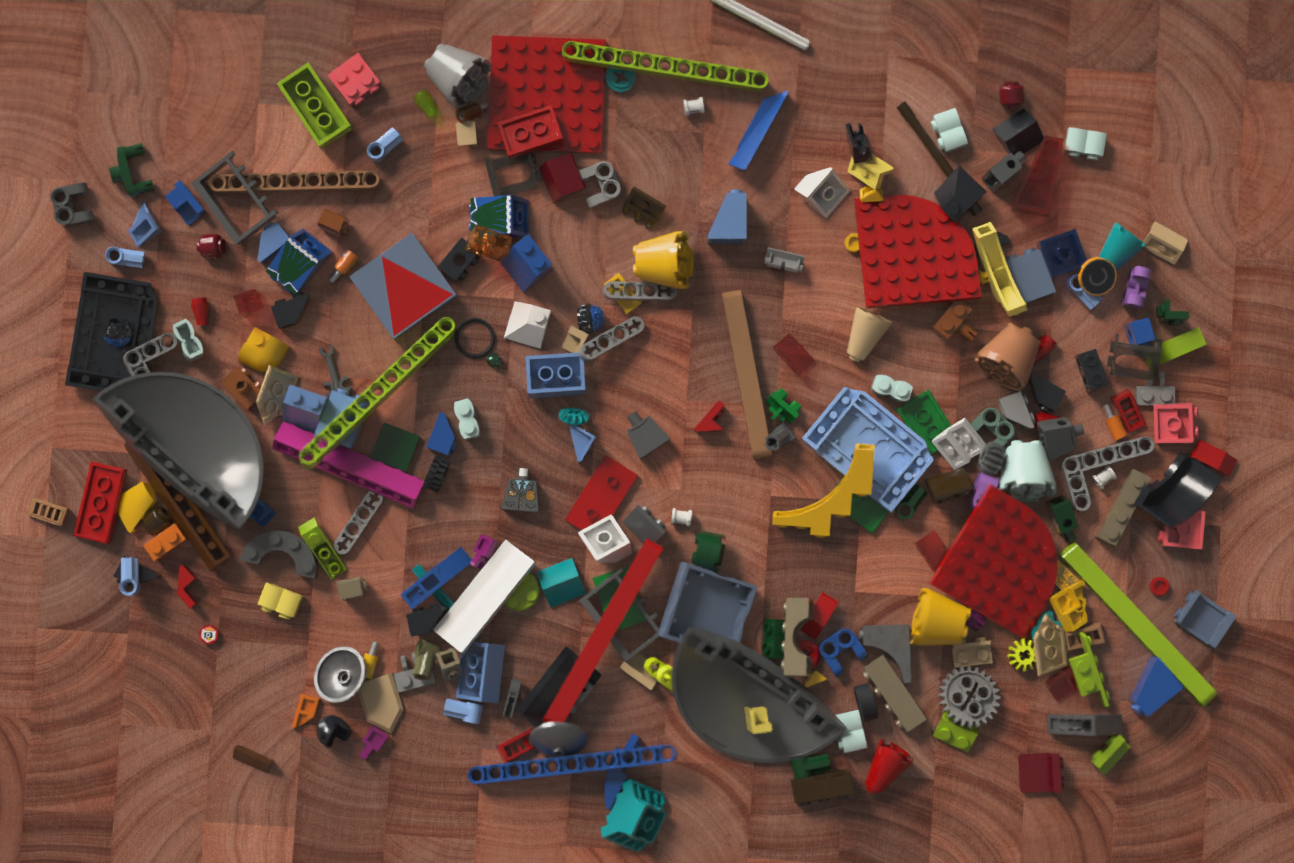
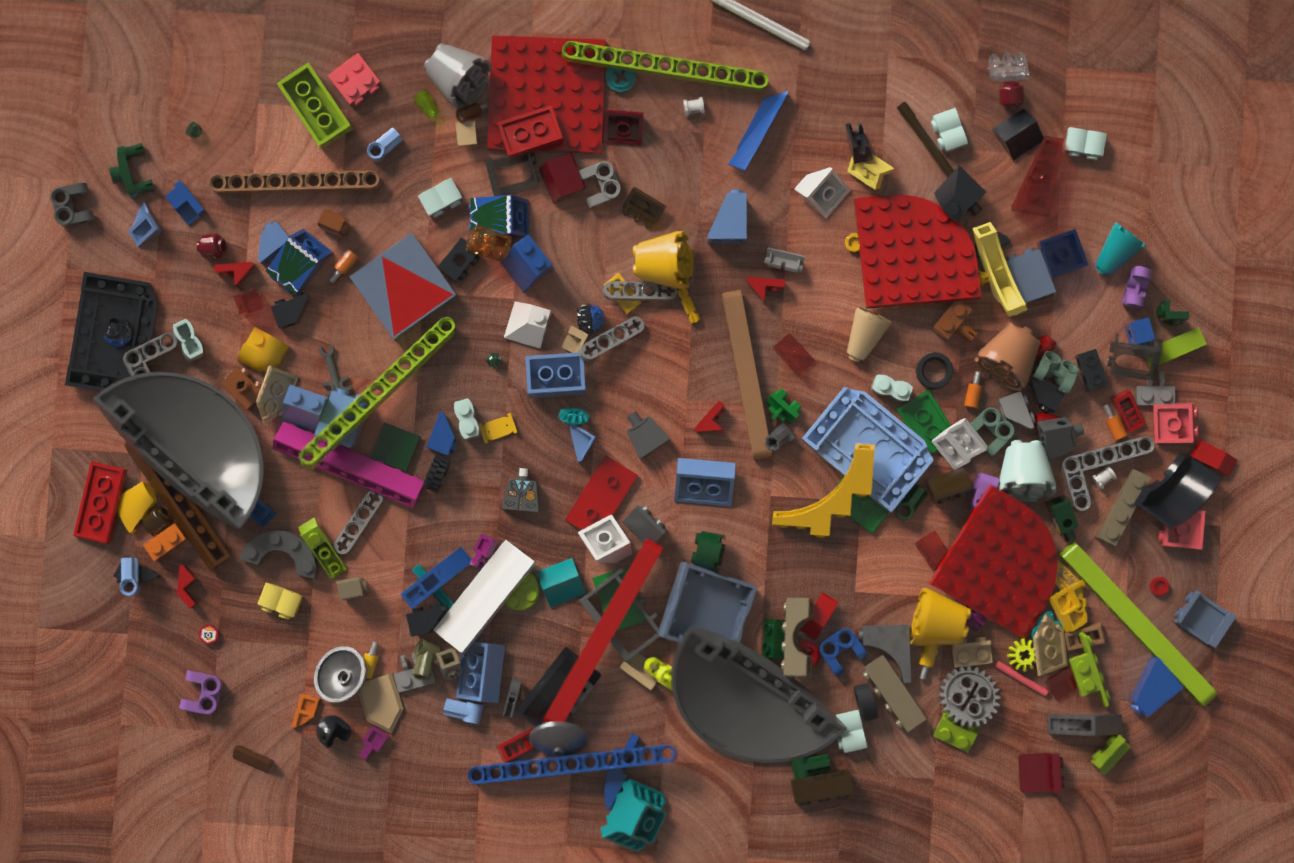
medium nougat slope [27,497,70,527] -> none
light blue piece [105,247,145,269] -> none
red cone [190,297,209,325] -> none
dark grey hinge [191,151,278,245] -> none
black tyre [455,318,495,358] -> none
white bush [671,508,692,527] -> none
light yellow panel [744,706,772,734] -> none
yellow slope [804,670,827,687] -> none
yellow slope [860,185,884,202] -> none
red cone [865,739,914,795] -> none
dark grey gear [977,442,1006,476] -> none
dark grey torso [981,151,1026,193] -> none
light blue piece [1066,274,1102,310] -> none
black tile [1078,257,1117,296] -> none
tan panel [1143,222,1188,265] -> none
none -> medium lavender piece [179,670,223,714]
none -> hinge [186,121,202,138]
none -> red slope [214,262,255,288]
none -> light aqua brick [418,178,463,218]
none -> yellow piece [478,413,518,444]
none -> dark red slope [604,110,644,146]
none -> medium blue slope [674,458,736,507]
none -> yellow axle [677,289,700,324]
none -> red slope [746,276,785,303]
none -> black tyre [916,352,953,390]
none -> yellow piece [919,645,939,680]
none -> orange piece [964,371,983,409]
none -> clear plate [988,52,1029,81]
none -> coral bar [995,661,1049,697]
none -> sand green piece [1033,351,1079,395]

